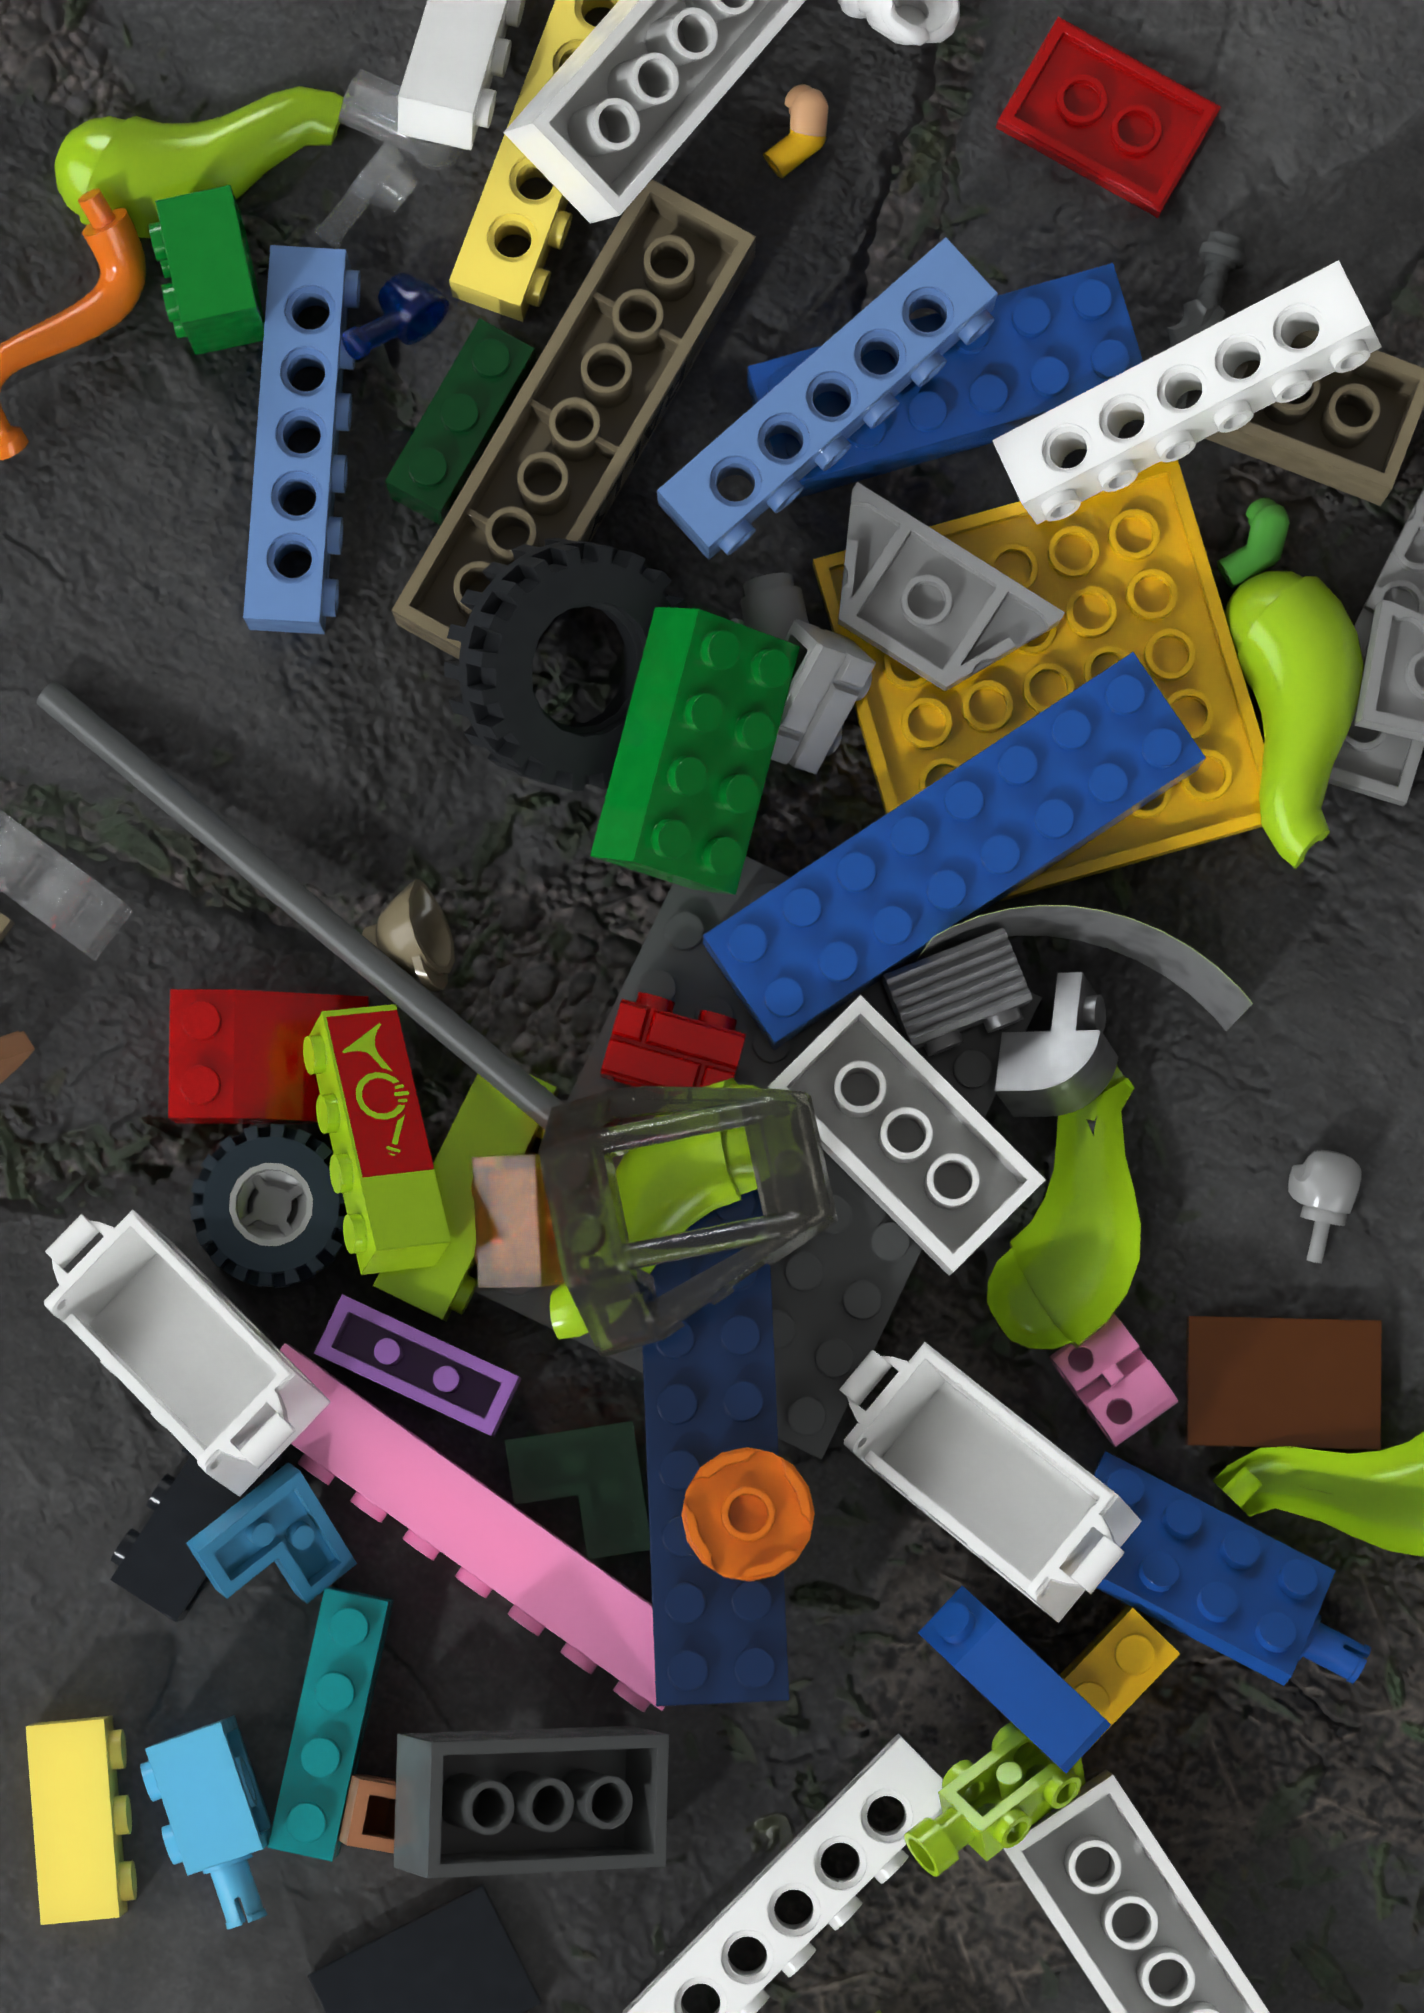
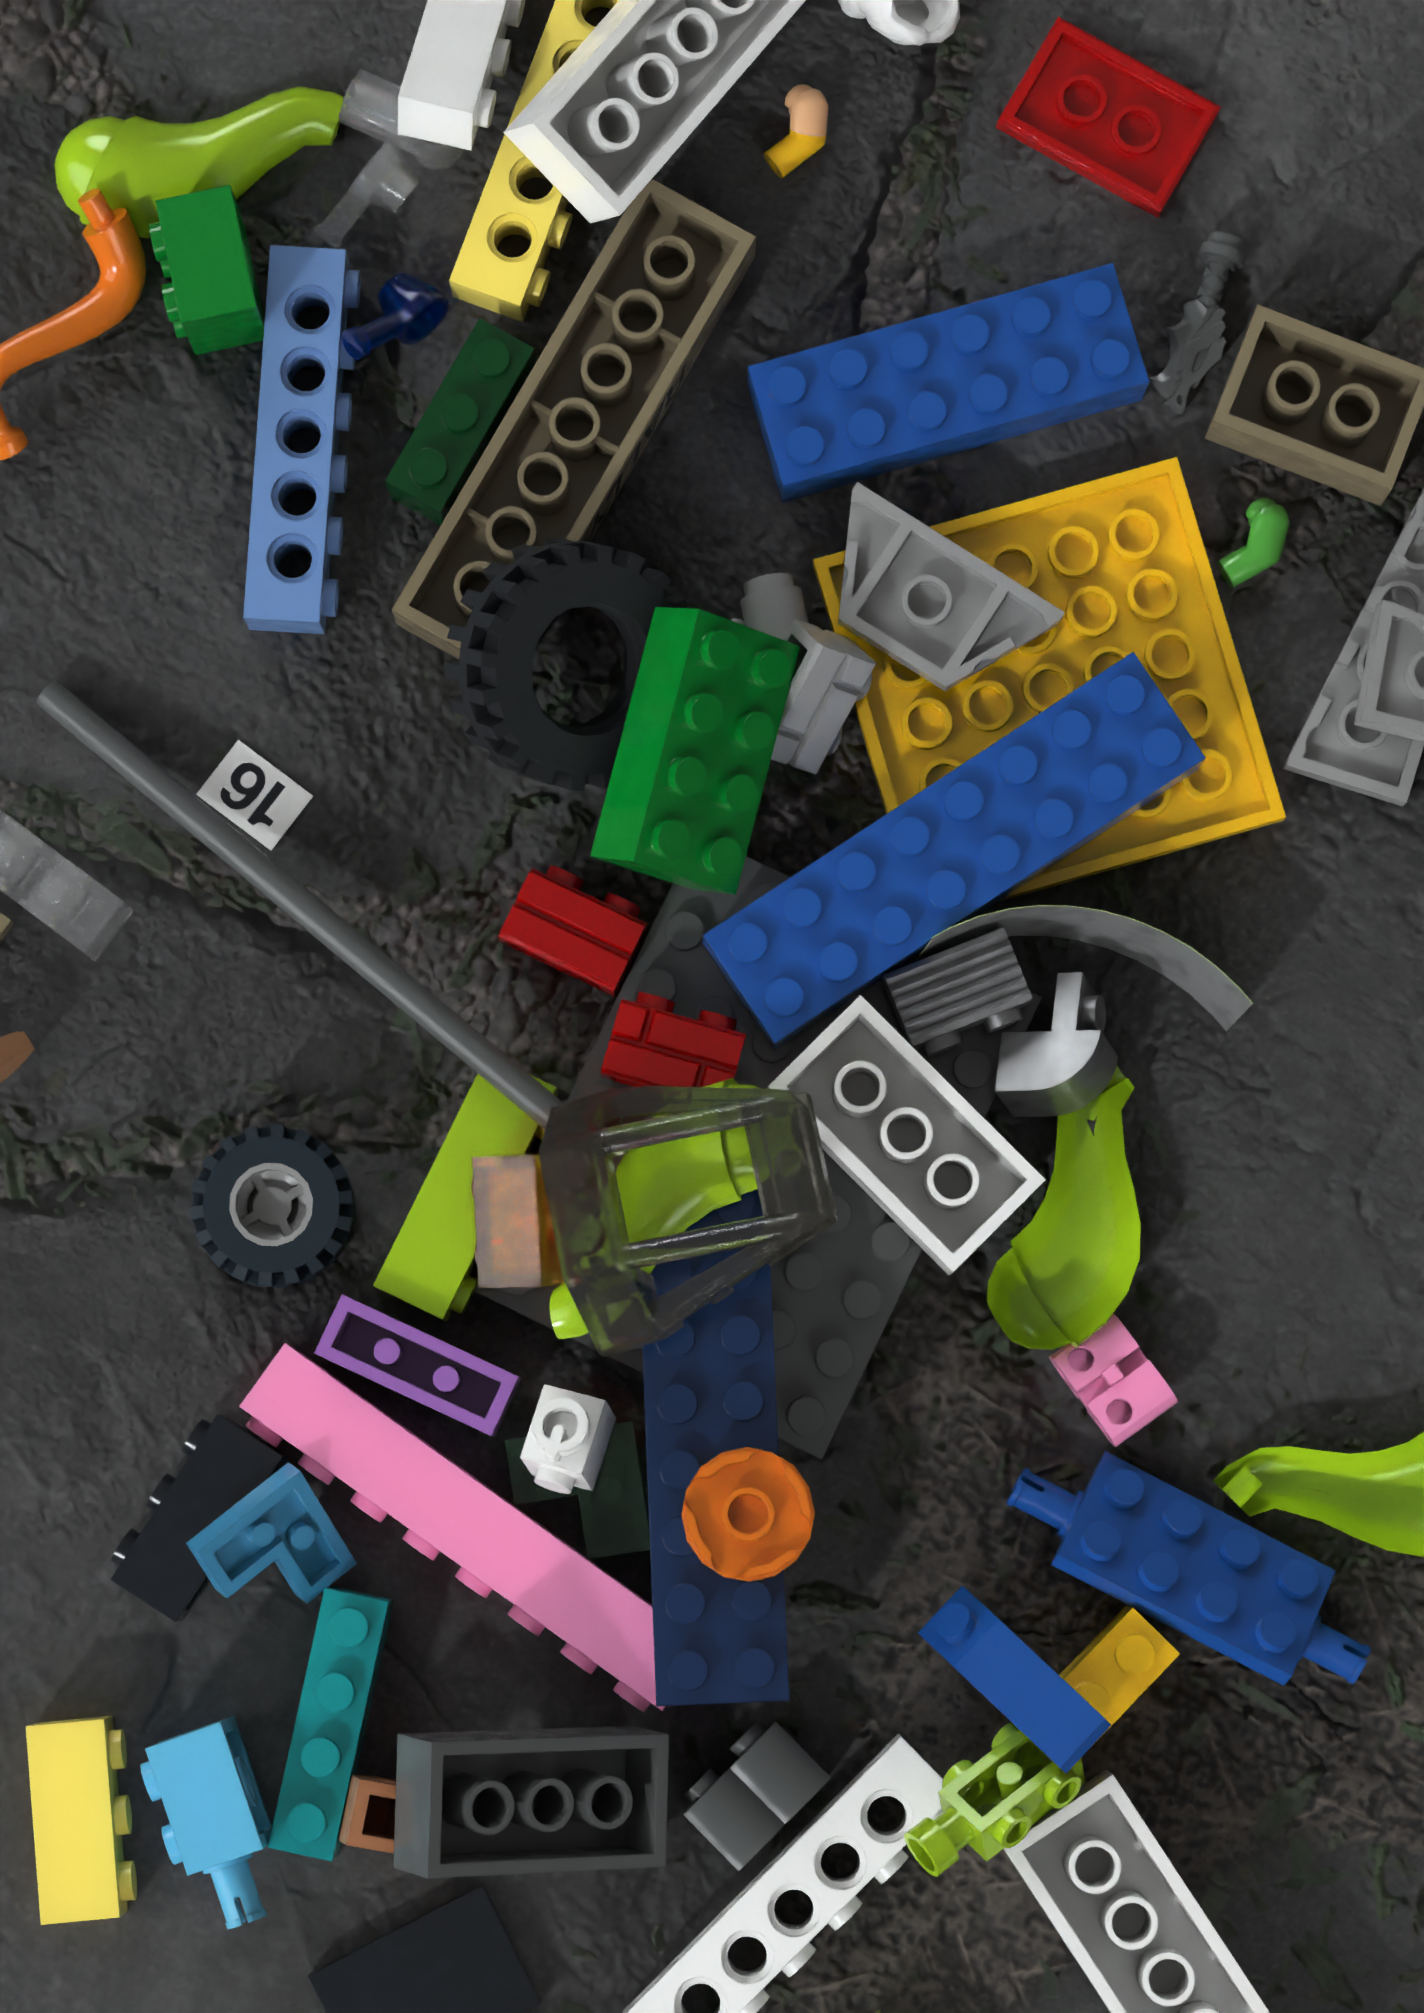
white container [44,1209,331,1497] -> none
red slope [168,989,369,1124] -> none
lime brick [303,1004,451,1275] -> none
dark tan piece [362,879,455,992] -> none
medium blue brick [657,237,998,560] -> none
white container [839,1342,1142,1623] -> none
white brick [992,260,1382,525] -> none
reddish brown tile [1185,1316,1382,1450] -> none
lime animal [1225,571,1364,869] -> none
light grey piece [1288,1150,1362,1264] -> none
none -> white sticker [196,740,313,851]
none -> red brick [498,865,648,997]
none -> white brick [520,1384,616,1494]
none -> dark grey brick [683,1721,831,1871]

